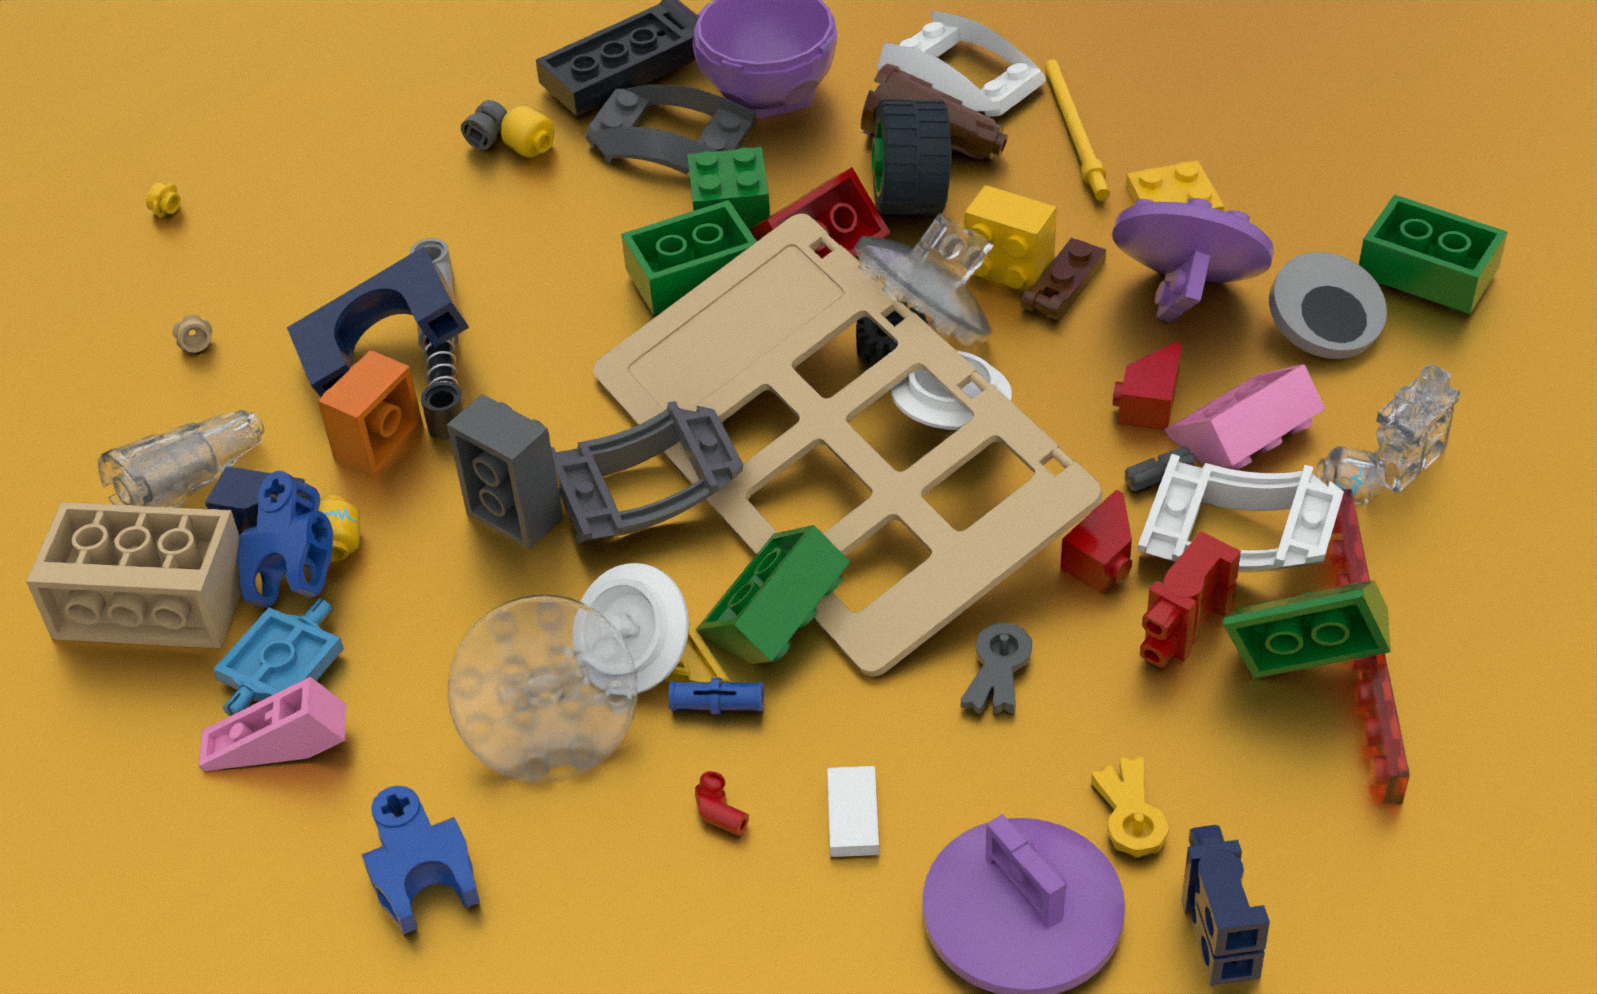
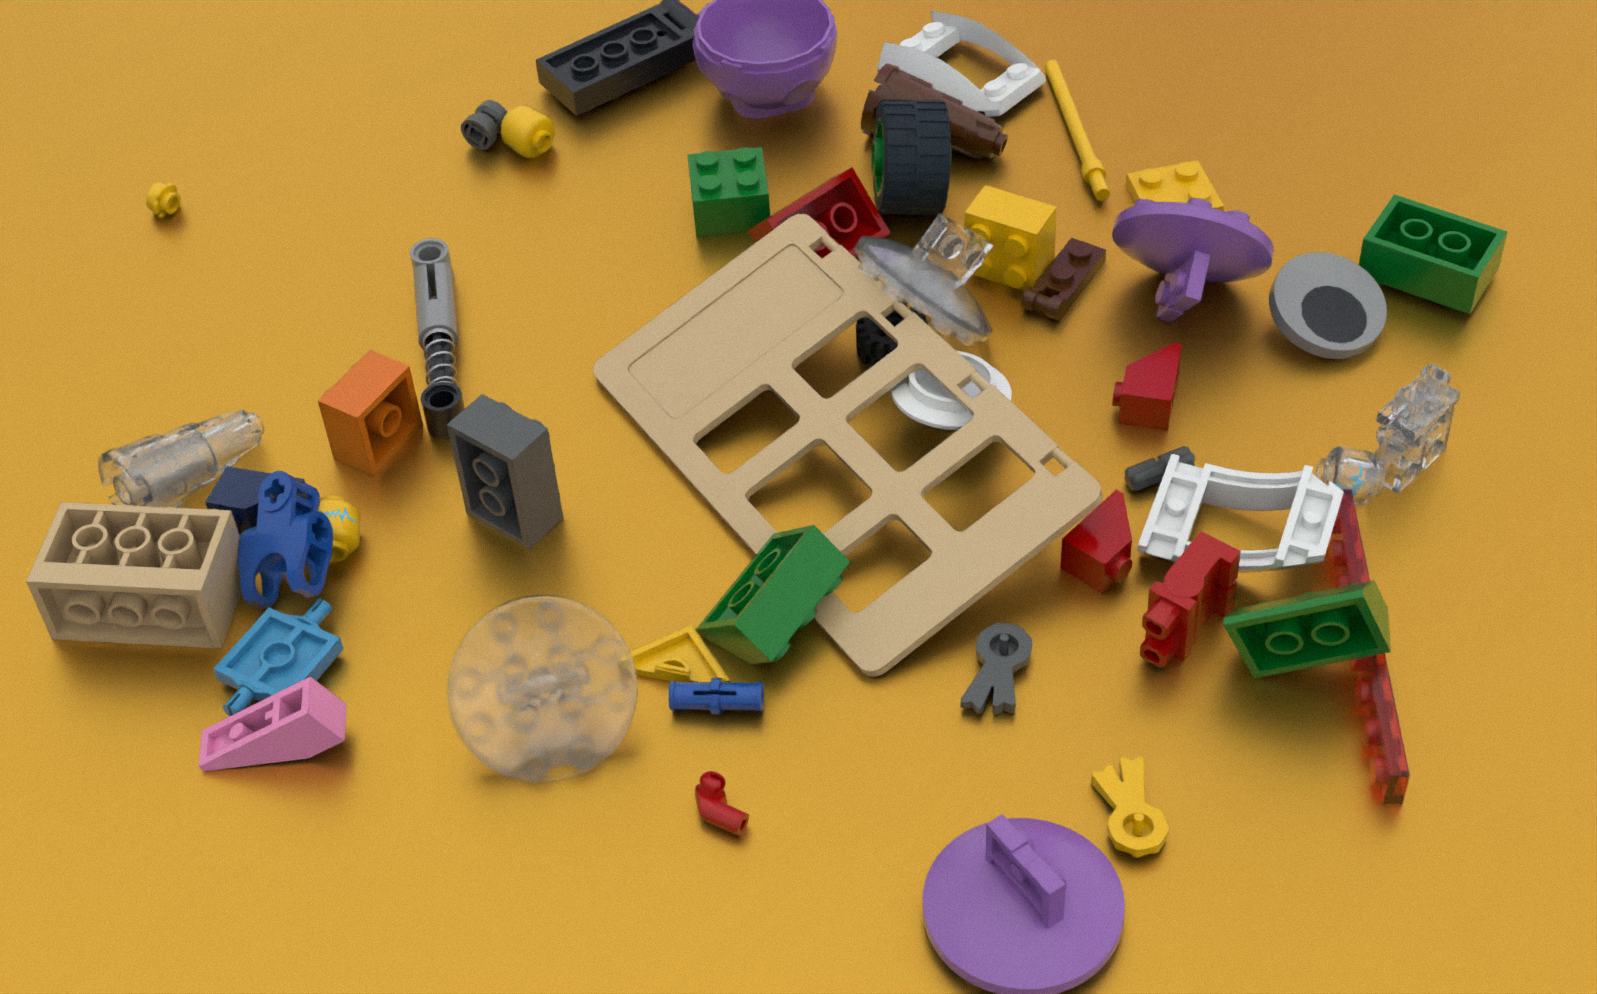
tan plate [173,314,212,352] -> none
dark blue arch [287,247,470,398] -> none
blue piece [361,786,480,934] -> none
dark grey wedge [551,401,743,544] -> none
white piece [573,563,689,695] -> none
dark grey wedge [585,85,757,175] -> none
green brick [621,200,757,315] -> none
white tile [827,766,879,857] -> none
bright pink slope [1165,364,1325,470] -> none
hips [1181,825,1270,986] -> none

